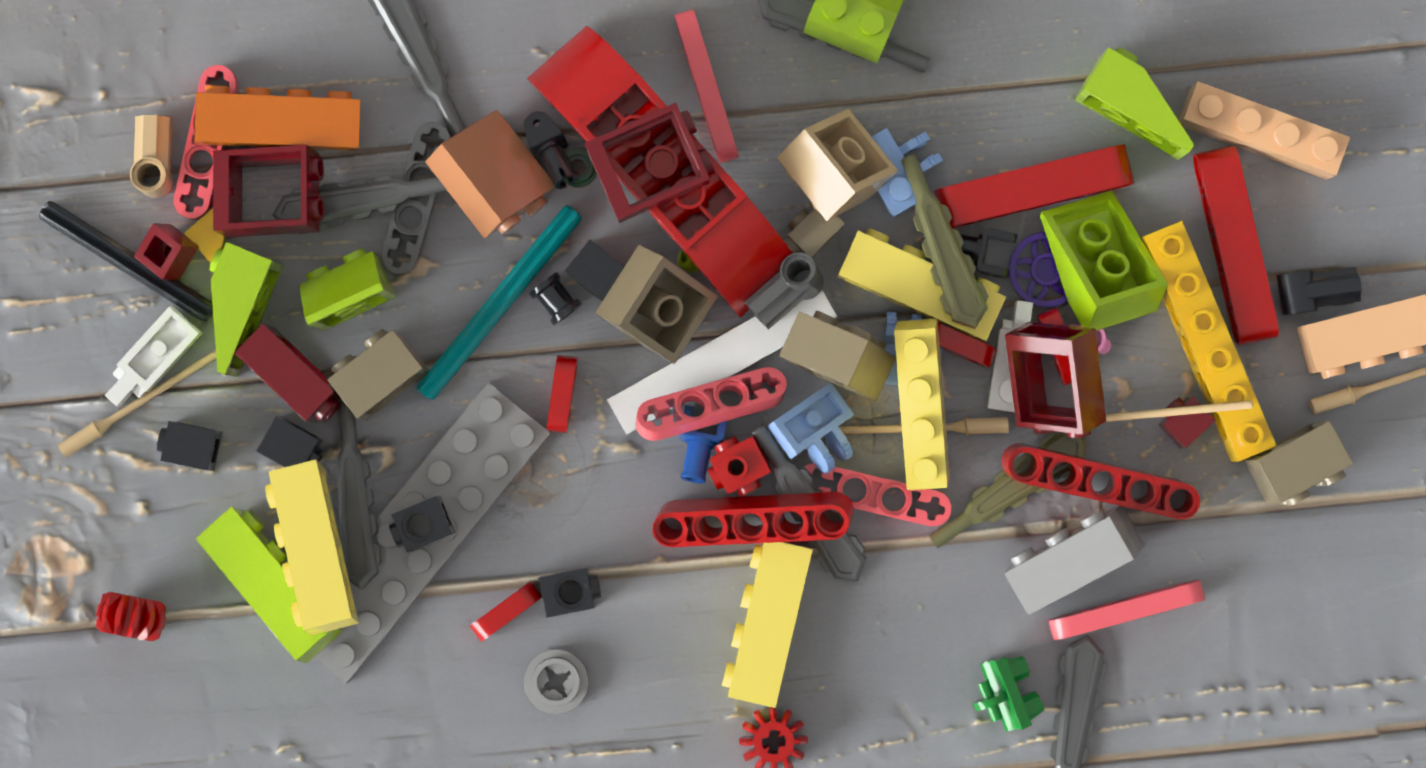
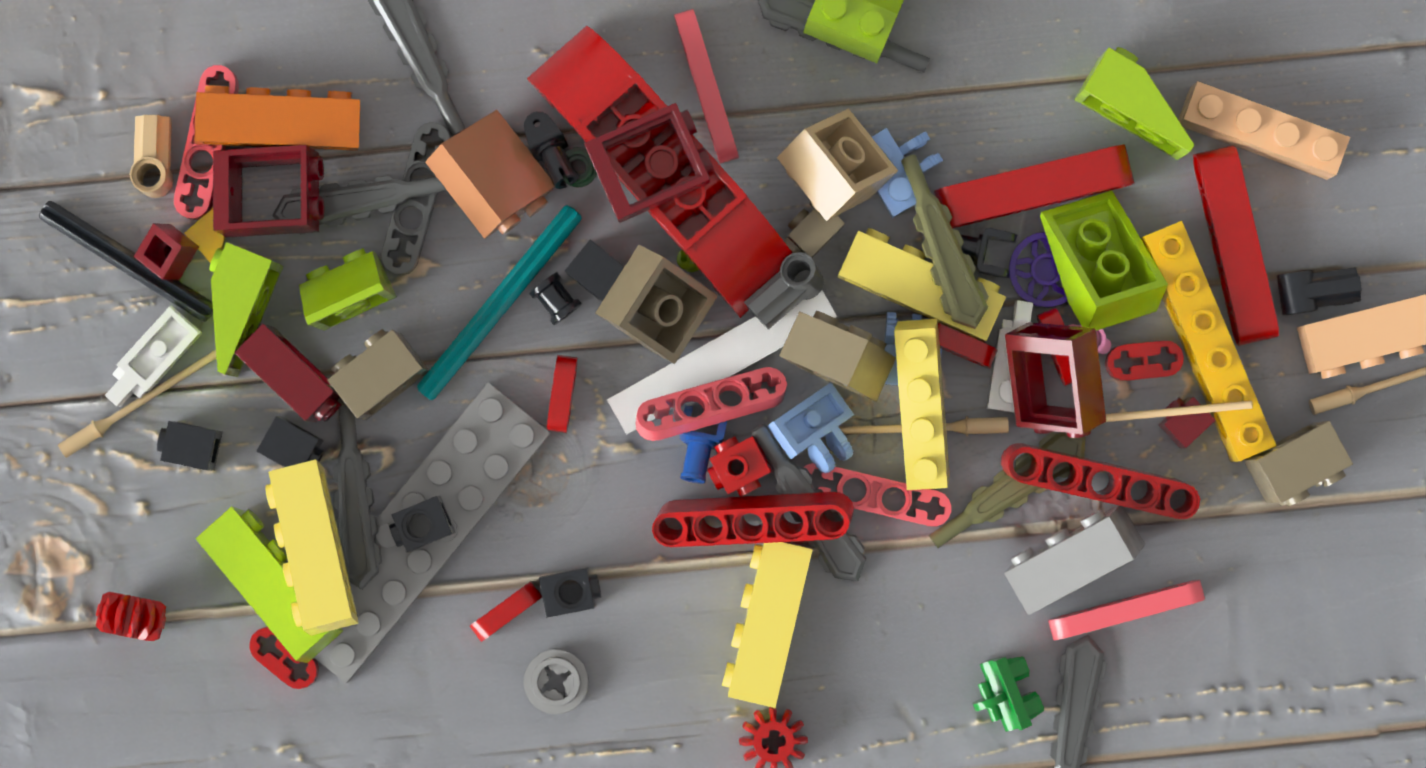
none -> red beam [249,627,319,689]
none -> red beam [1105,340,1184,381]

